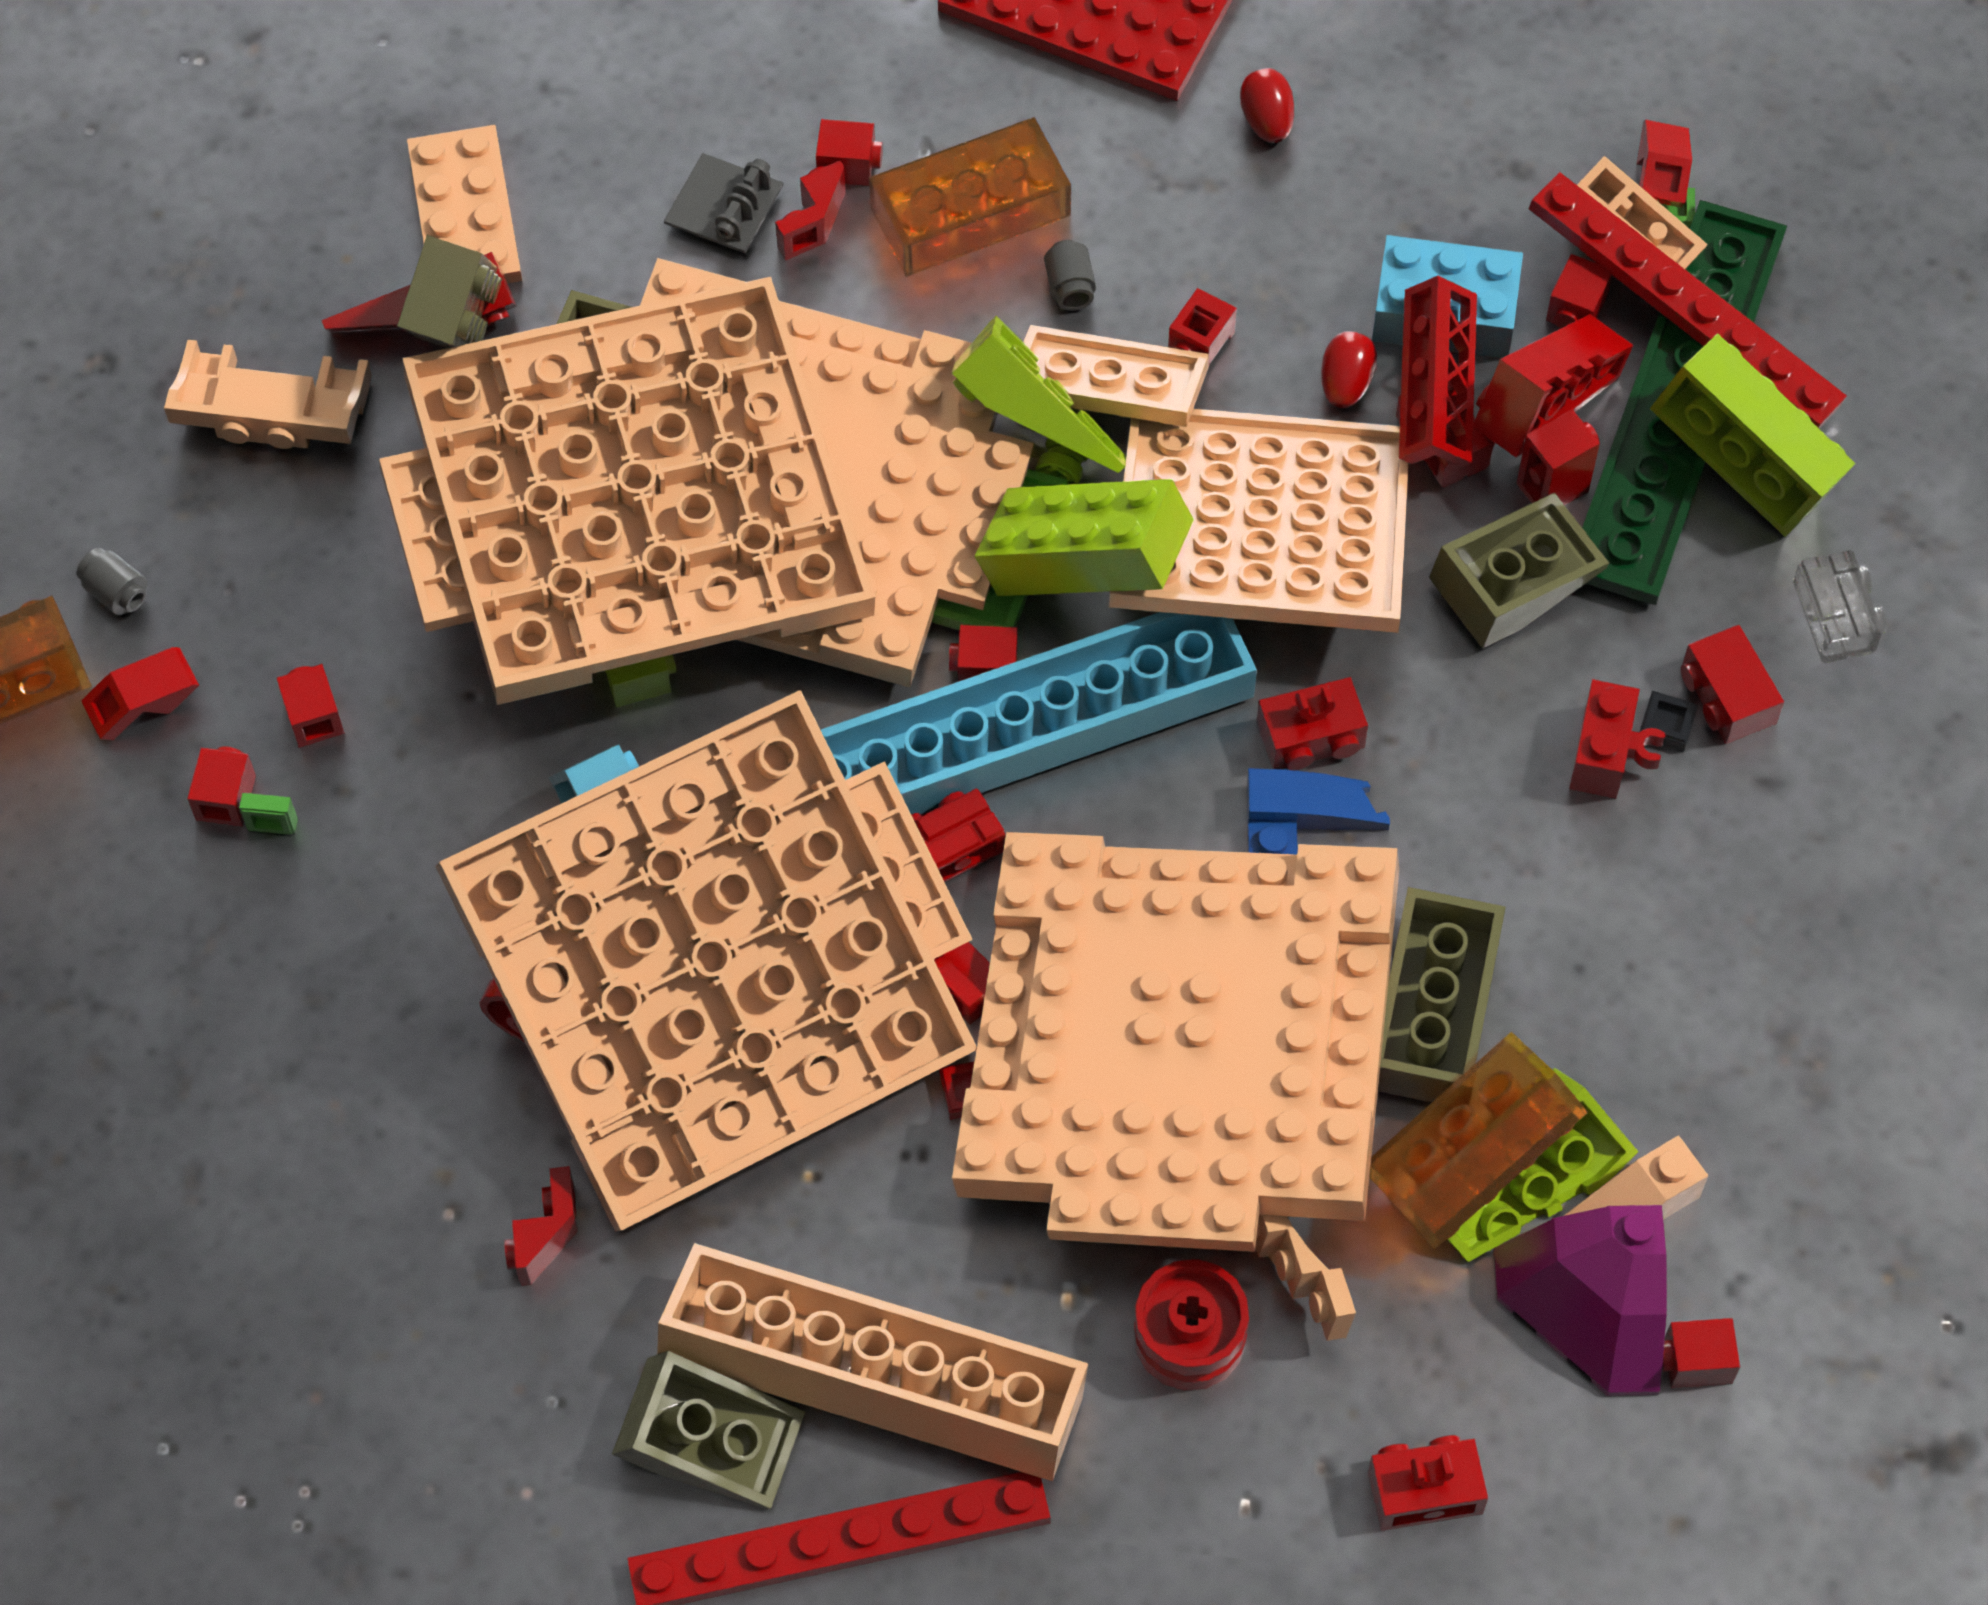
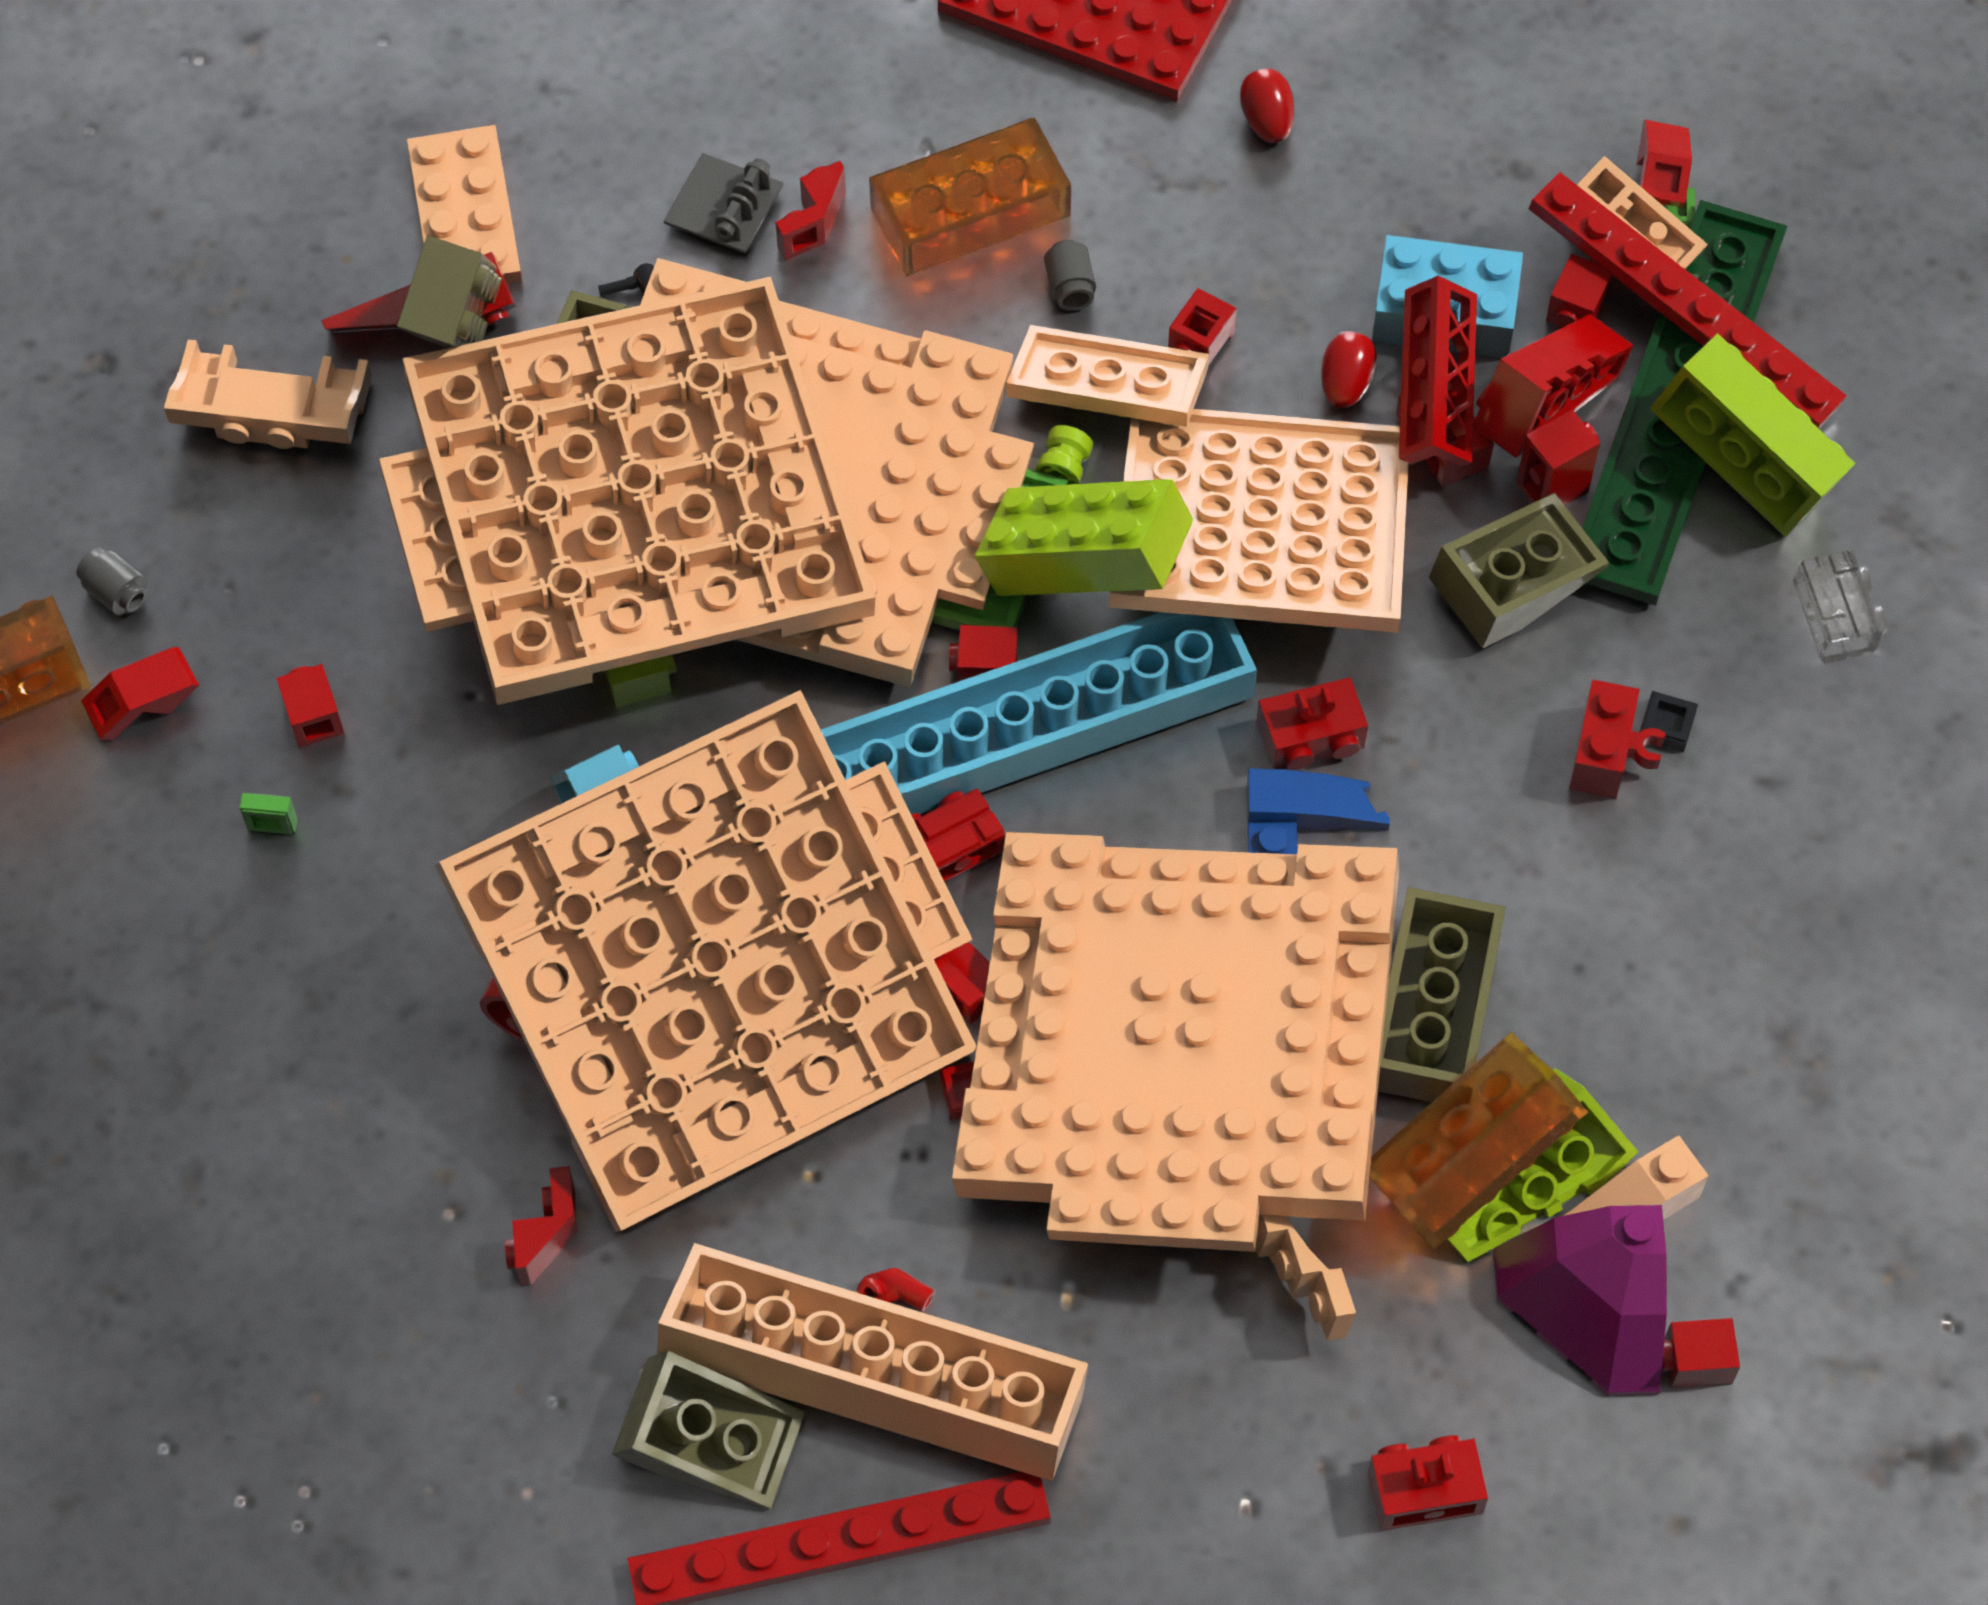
red brick [187,746,256,827] -> none
red brick [816,119,883,186] -> none
lime wedge [952,316,1126,473] -> none
red wheel [1134,1259,1249,1391] -> none
red brick [1680,624,1784,744] -> none
none -> black hand [598,263,654,296]
none -> red arm [857,1267,936,1312]

